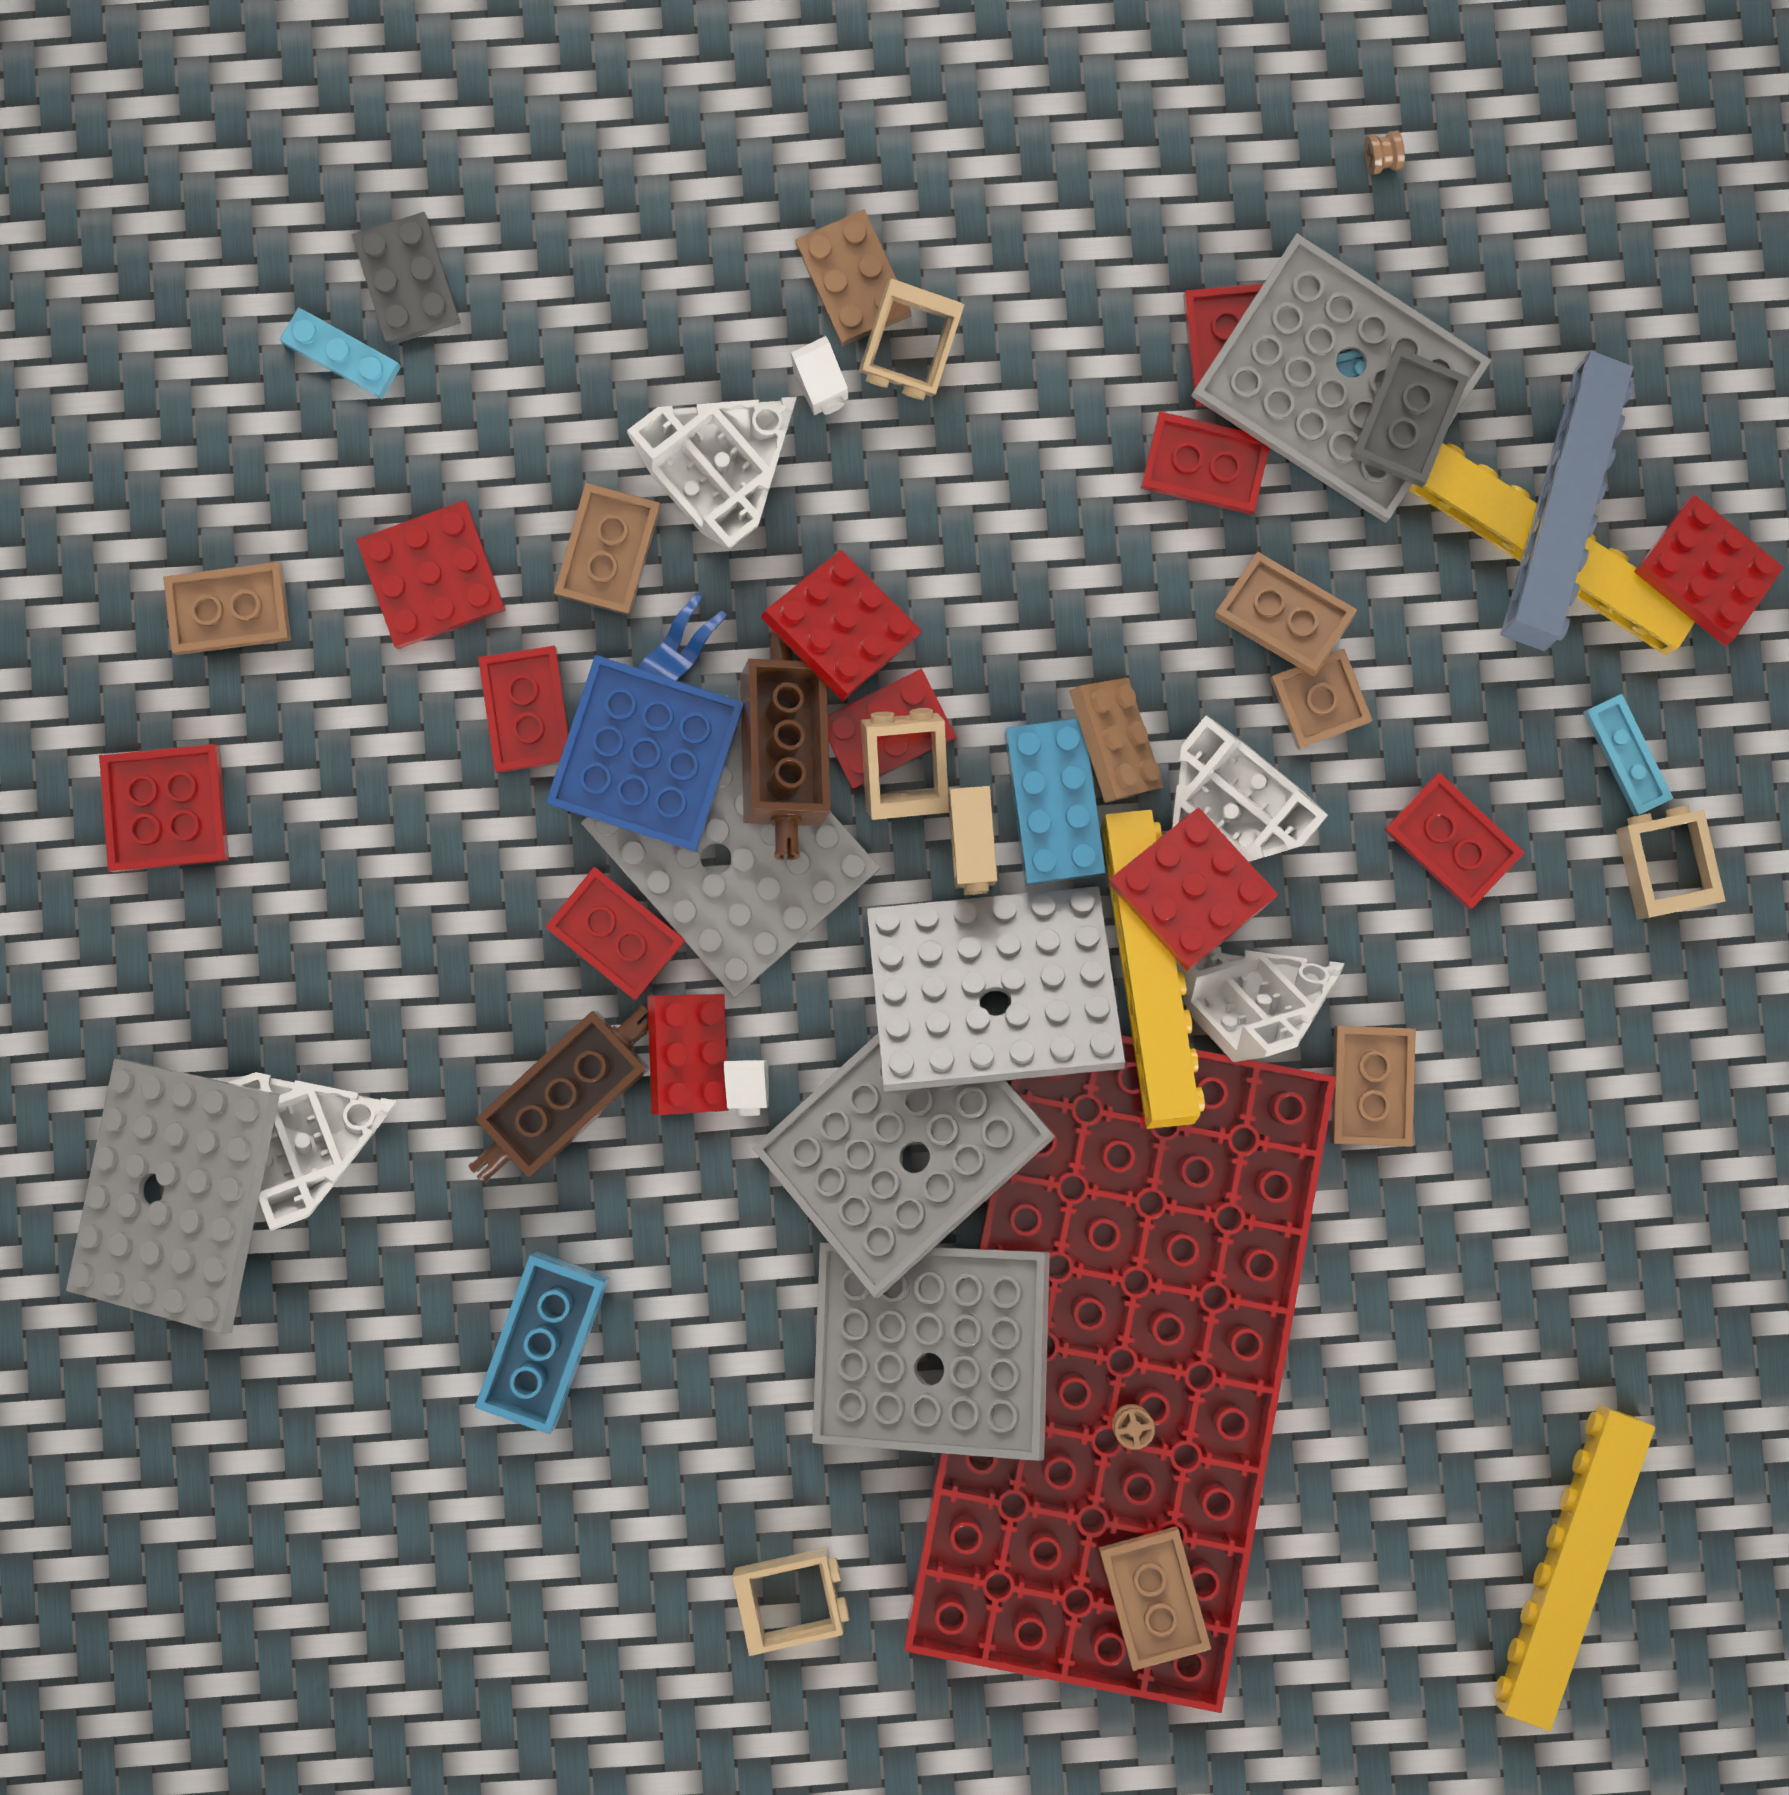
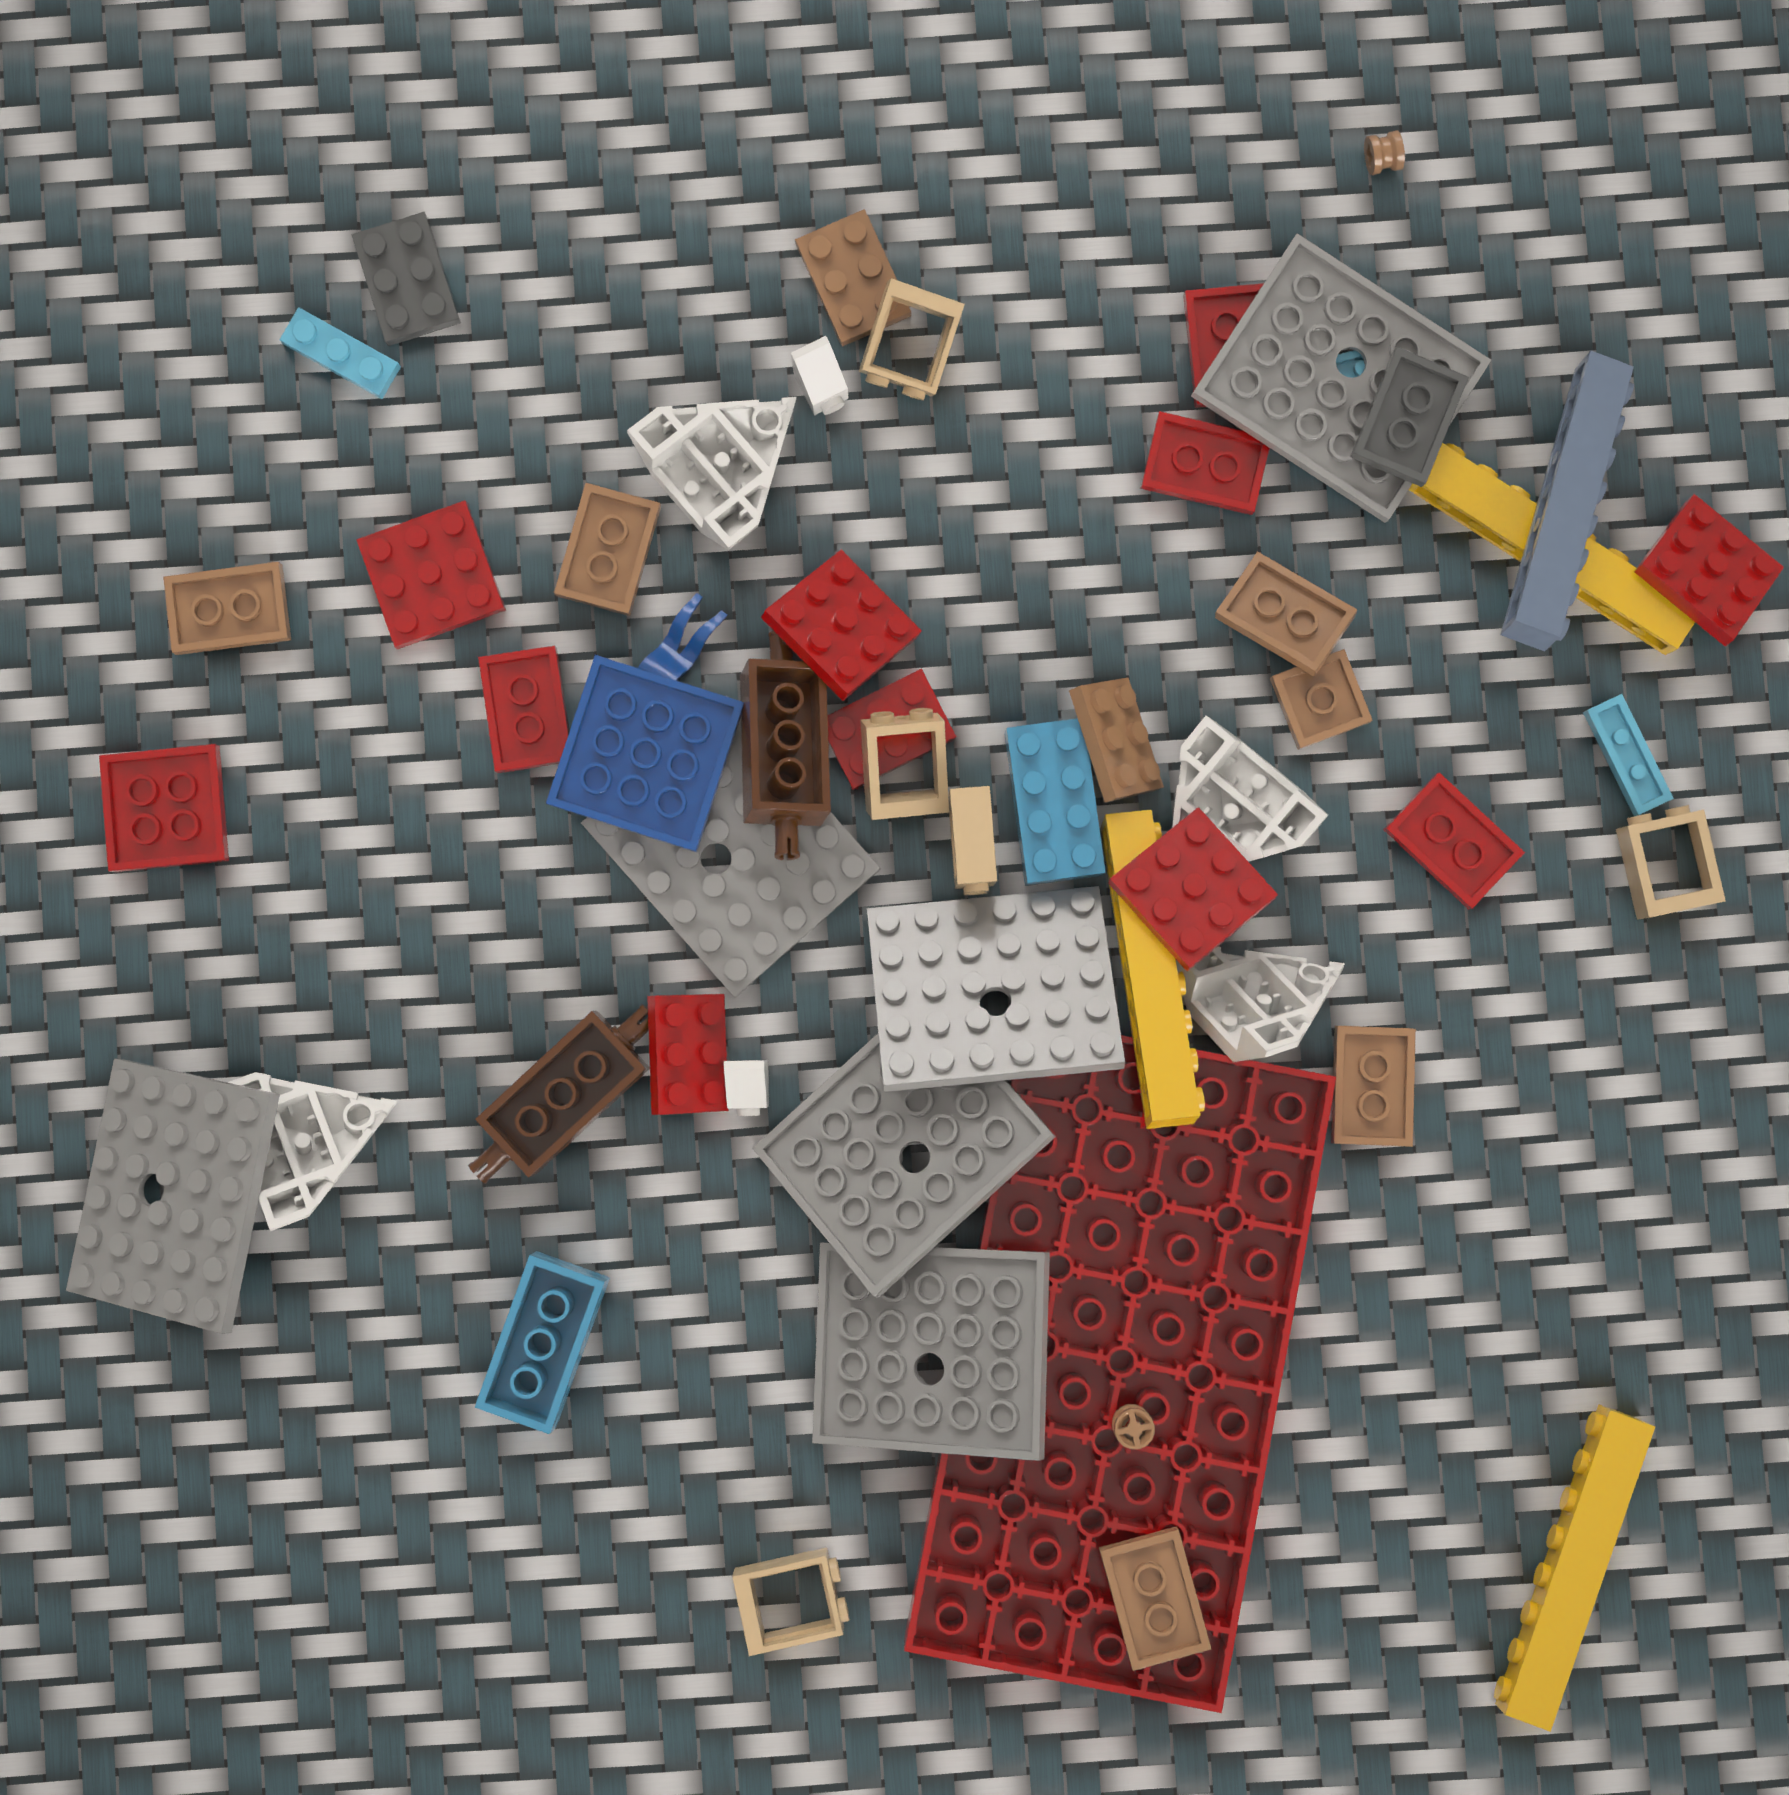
red plate [545,867,685,1001] -> none

